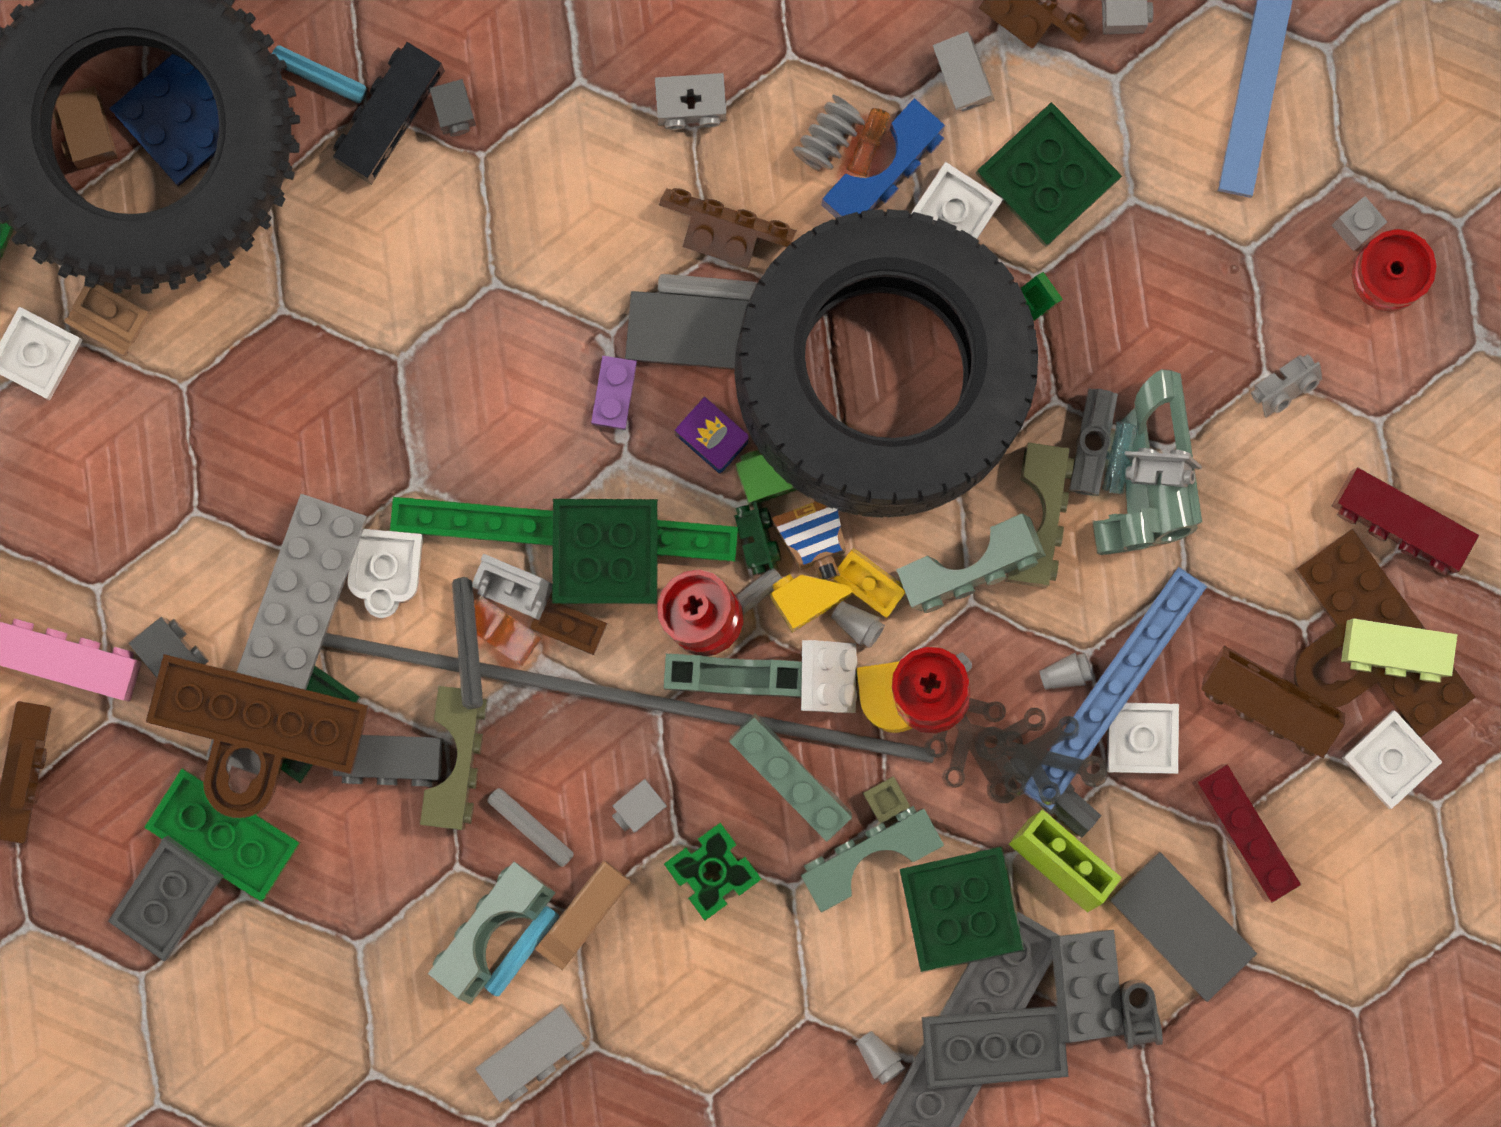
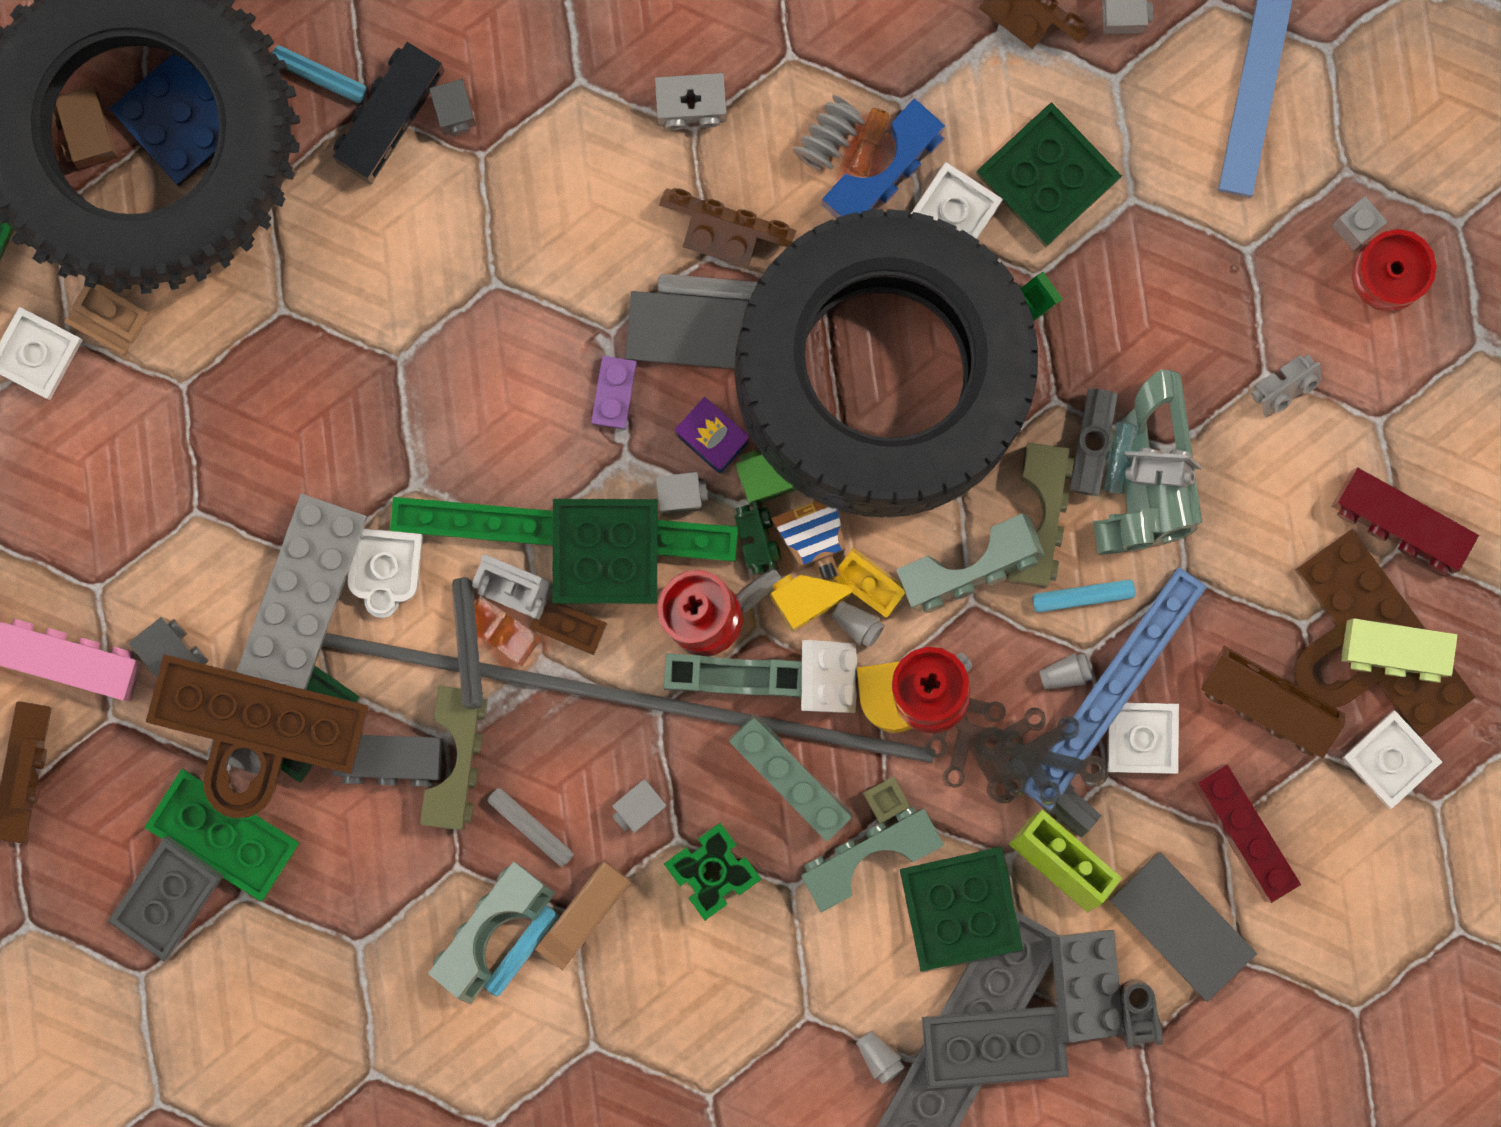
light grey brick [475,1004,587,1103] -> none
light grey hinge [933,31,995,111] -> none
none -> light grey brick [656,472,708,514]
none -> medium azure axle [1032,579,1135,612]

